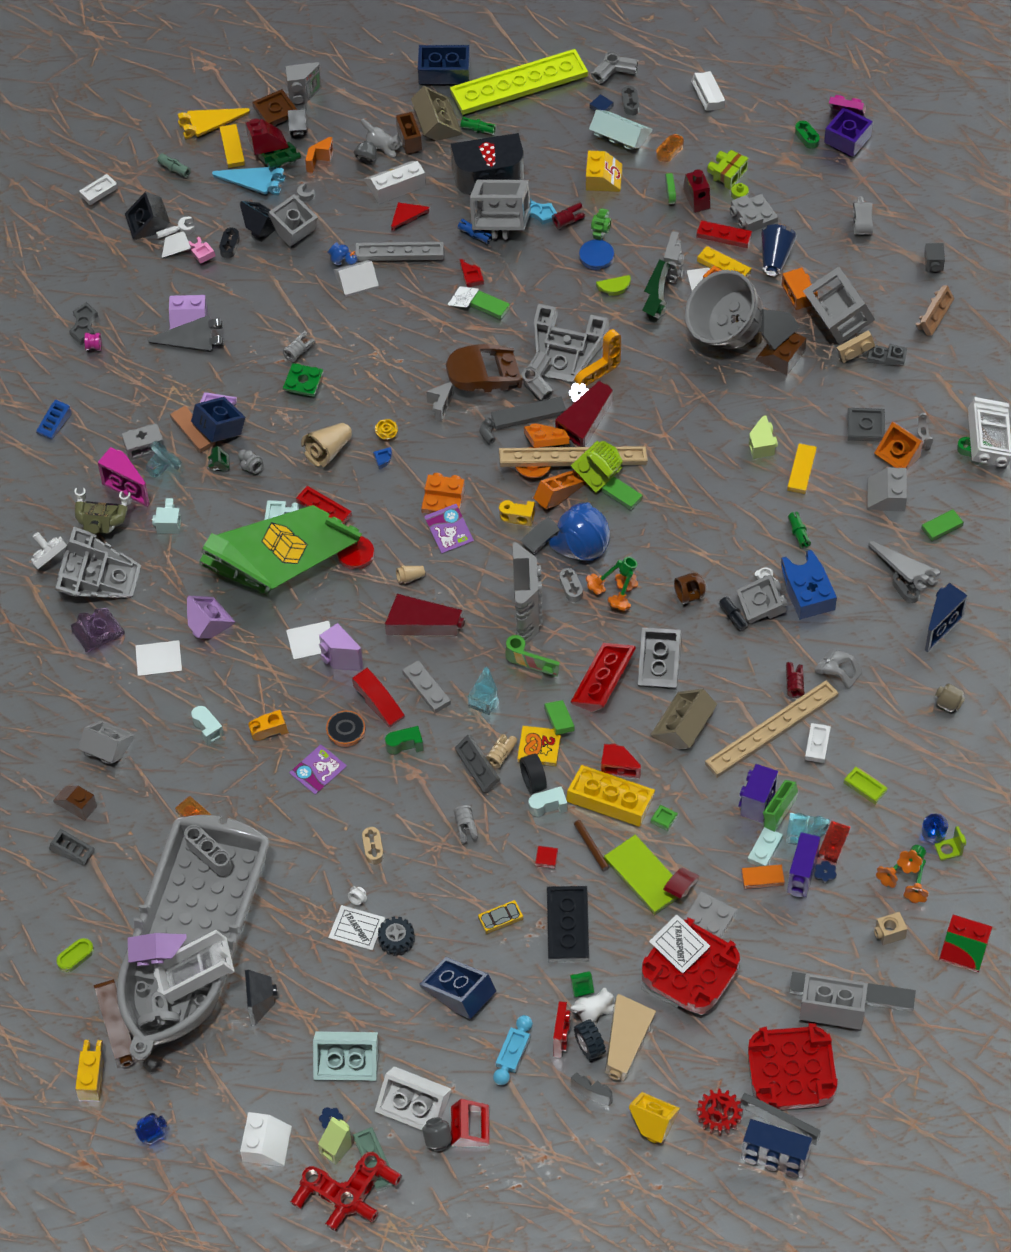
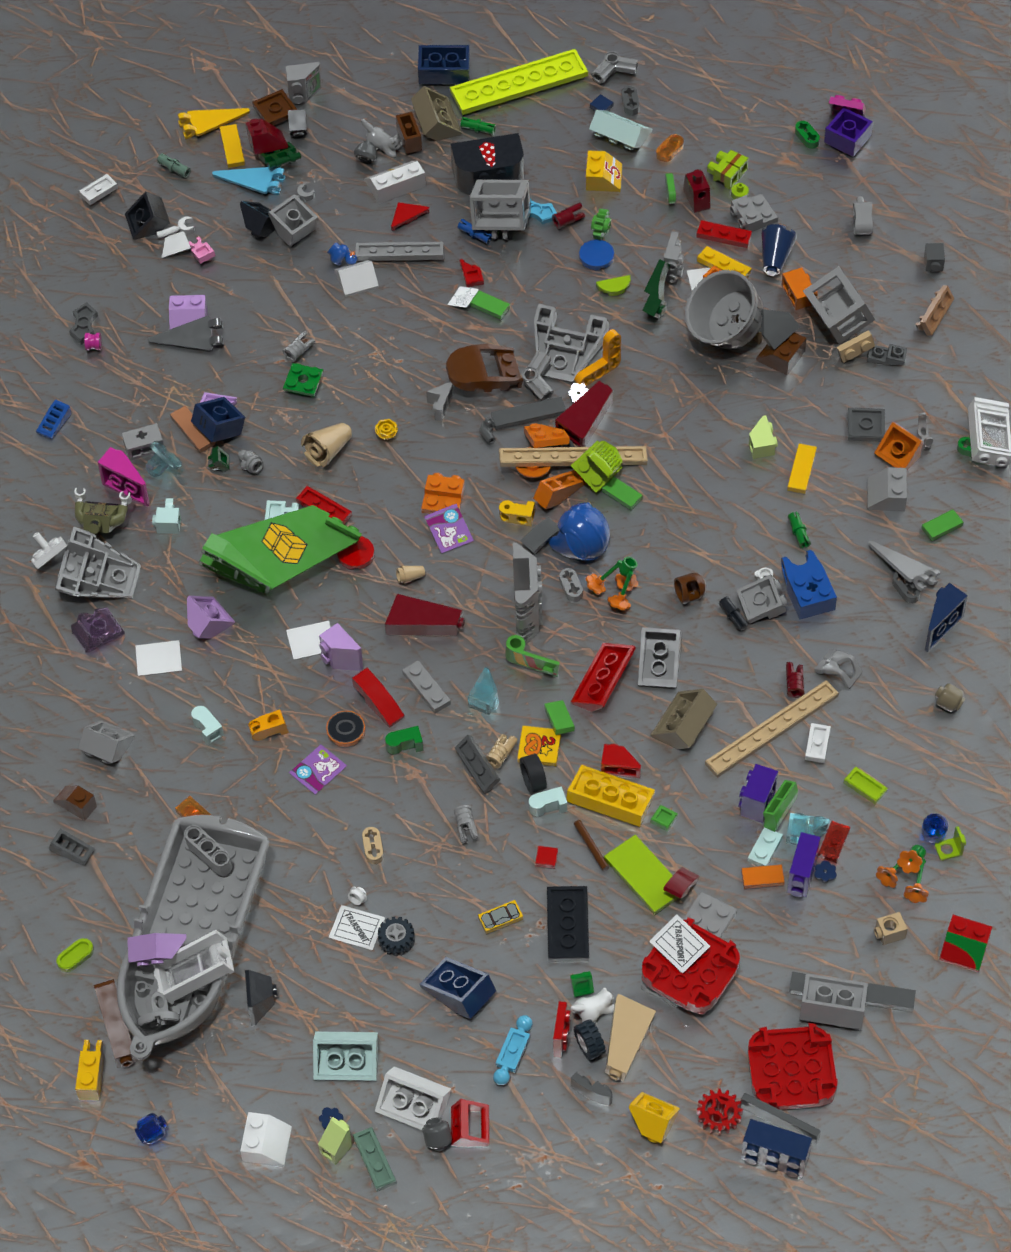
black beam [219,227,240,258] -> none
red pin [290,1152,402,1231] -> none
orange slope [305,137,333,173] -> none
blue tile [373,447,392,469] -> none
white piece [691,71,725,110] -> none

